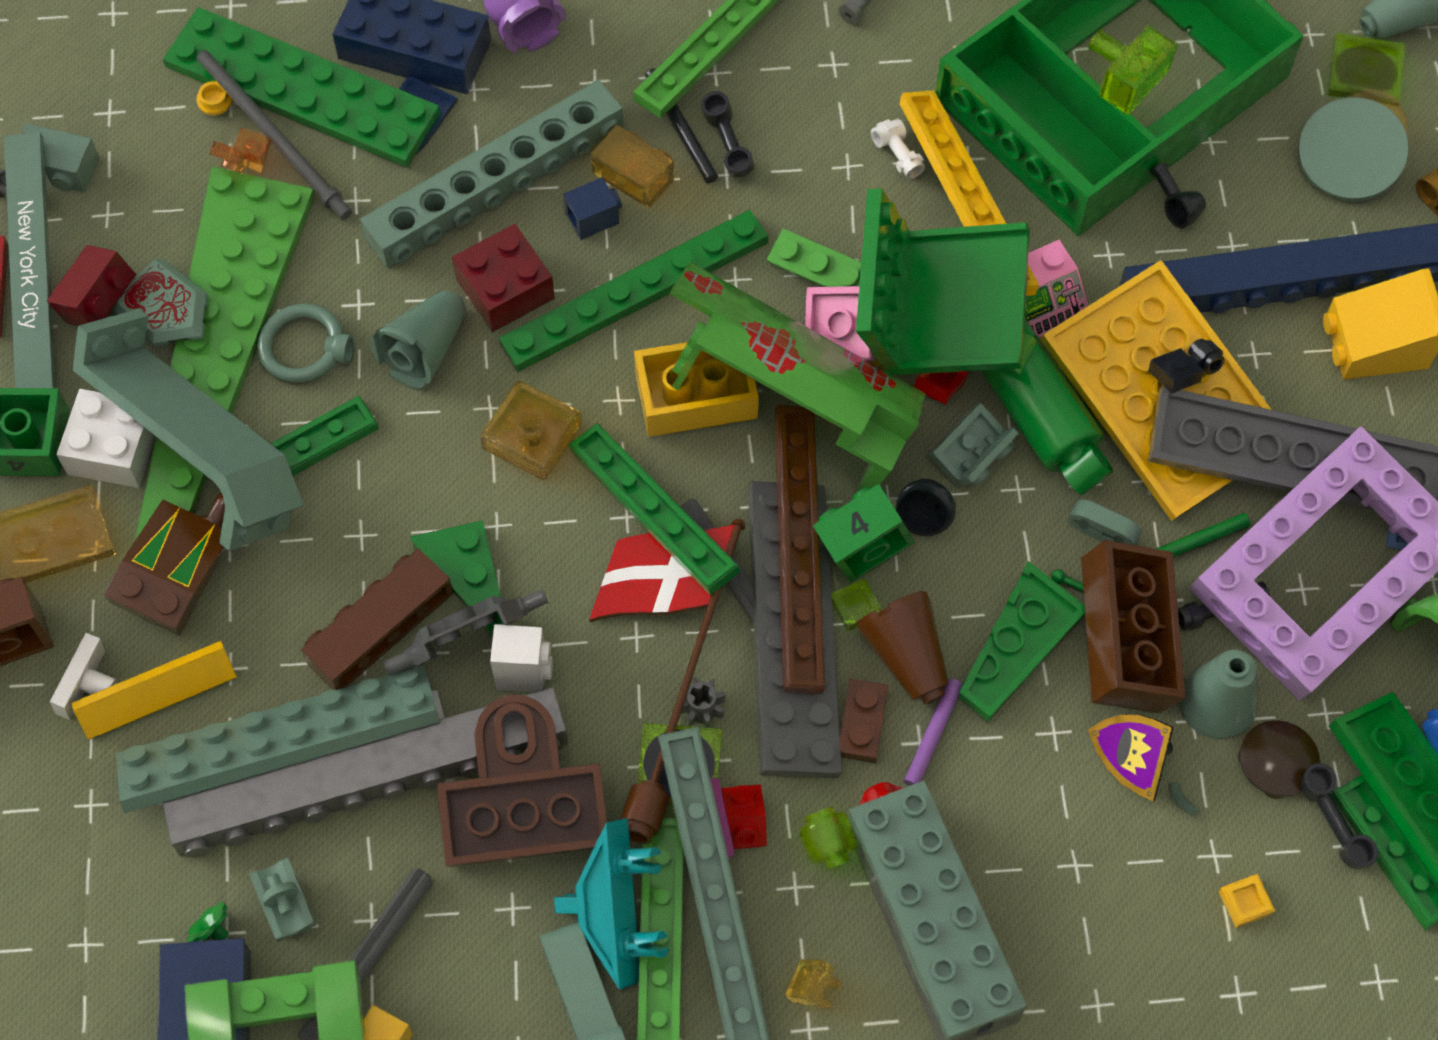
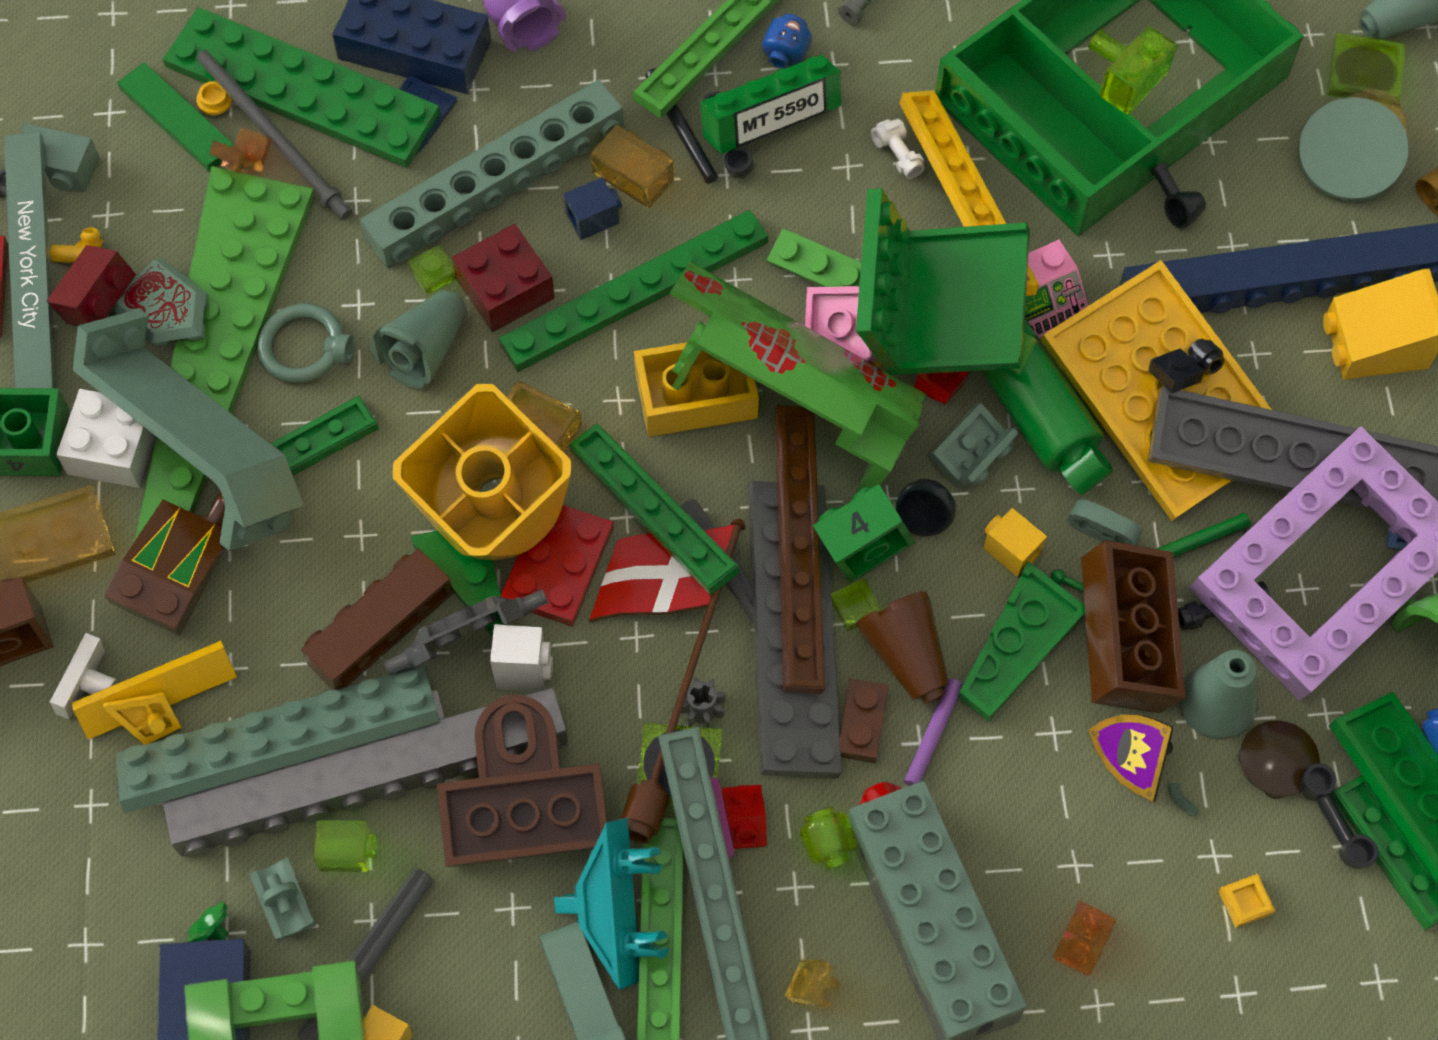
none -> yellow arm [50,227,103,263]
none -> yellow piece [103,692,181,745]
none -> green tile [117,62,236,173]
none -> clear neon green brick [314,820,377,872]
none -> yellow piece [393,384,571,560]
none -> clear neon green plate [408,244,456,295]
none -> red plate [500,505,614,627]
none -> brick [700,54,842,154]
none -> blue head [762,14,812,69]
none -> yellow brick [983,508,1047,577]
none -> clear orange bracket [1053,901,1117,975]

